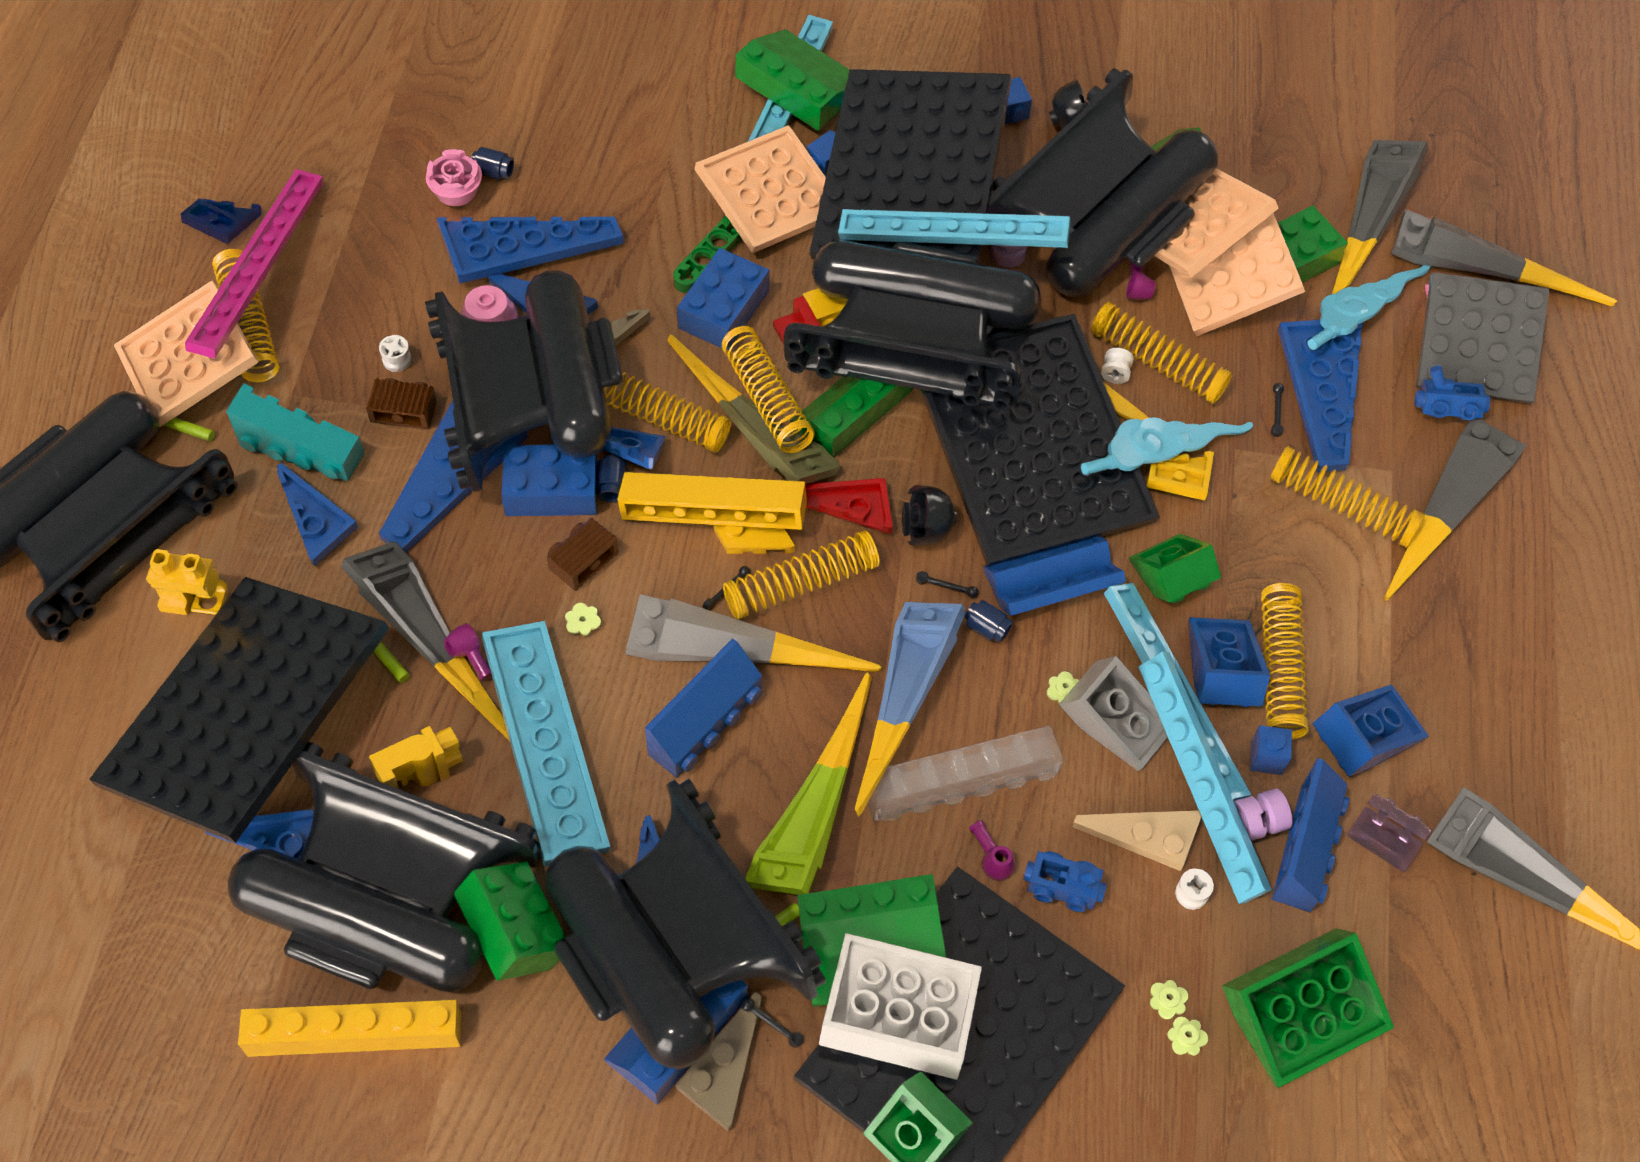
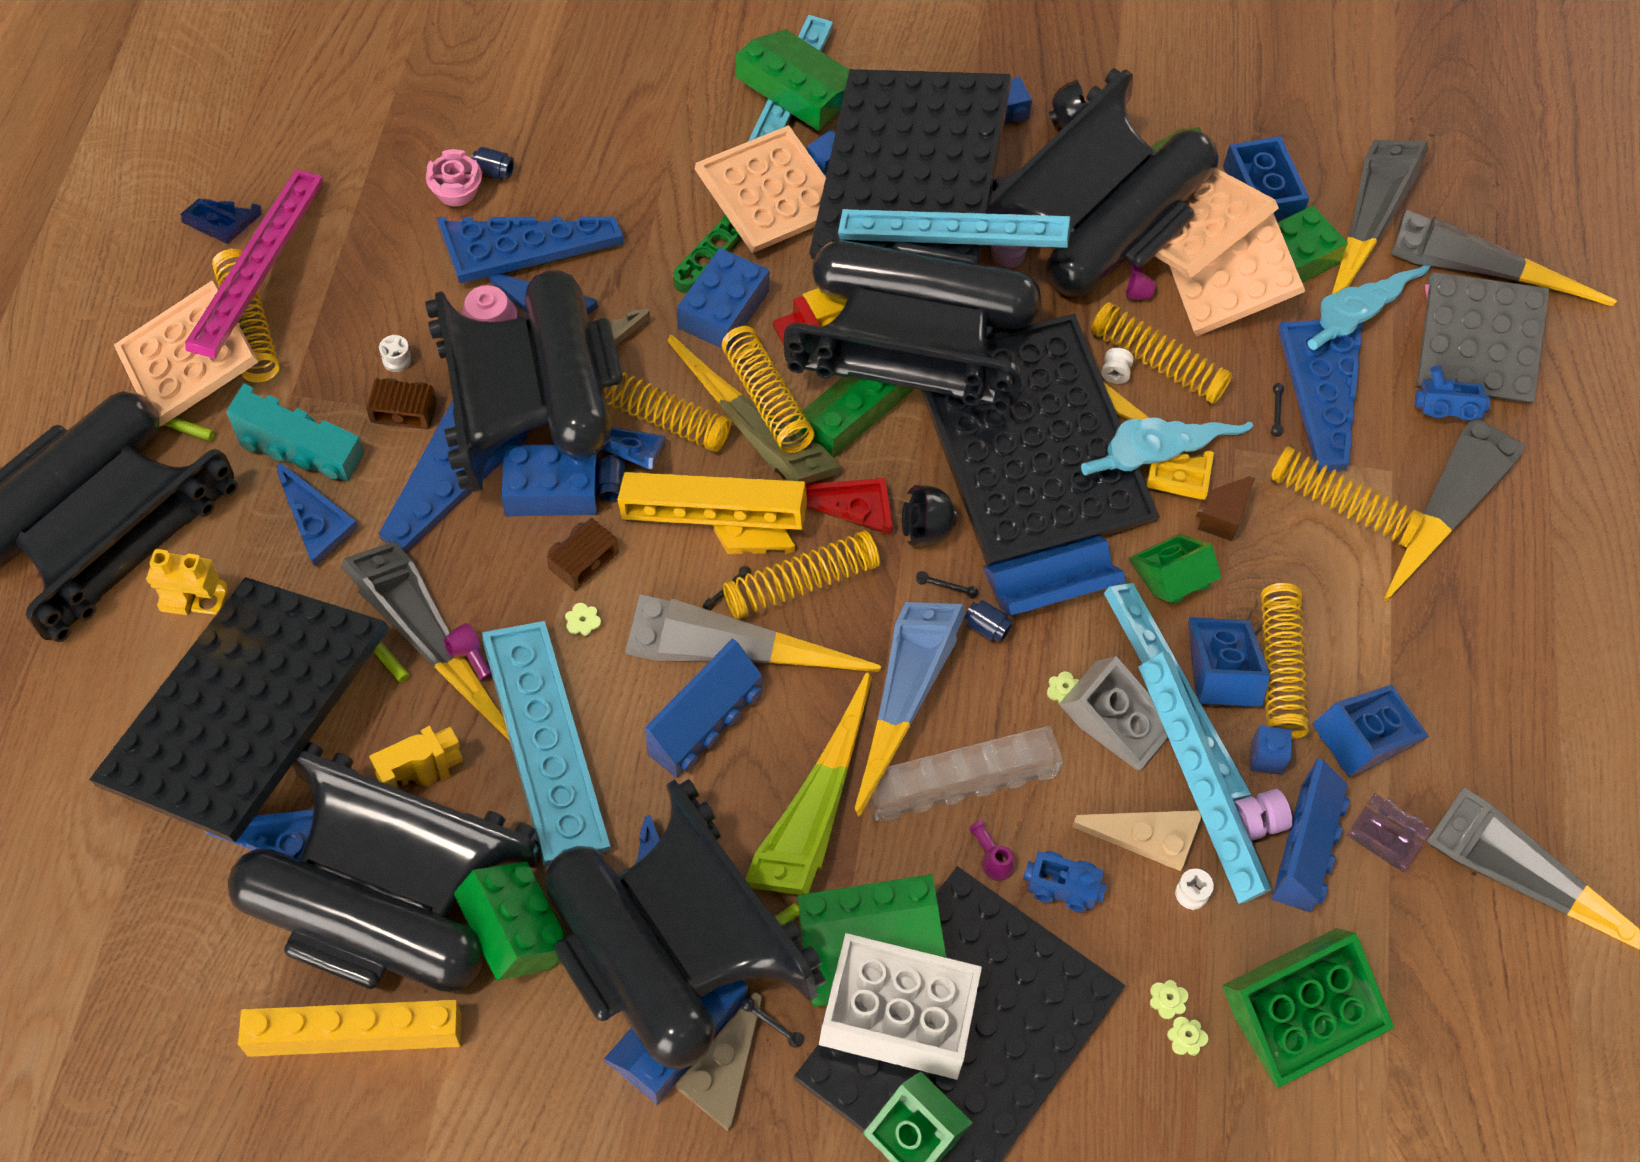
none -> reddish brown slope [1196,476,1255,541]
none -> blue brick [1223,136,1309,223]

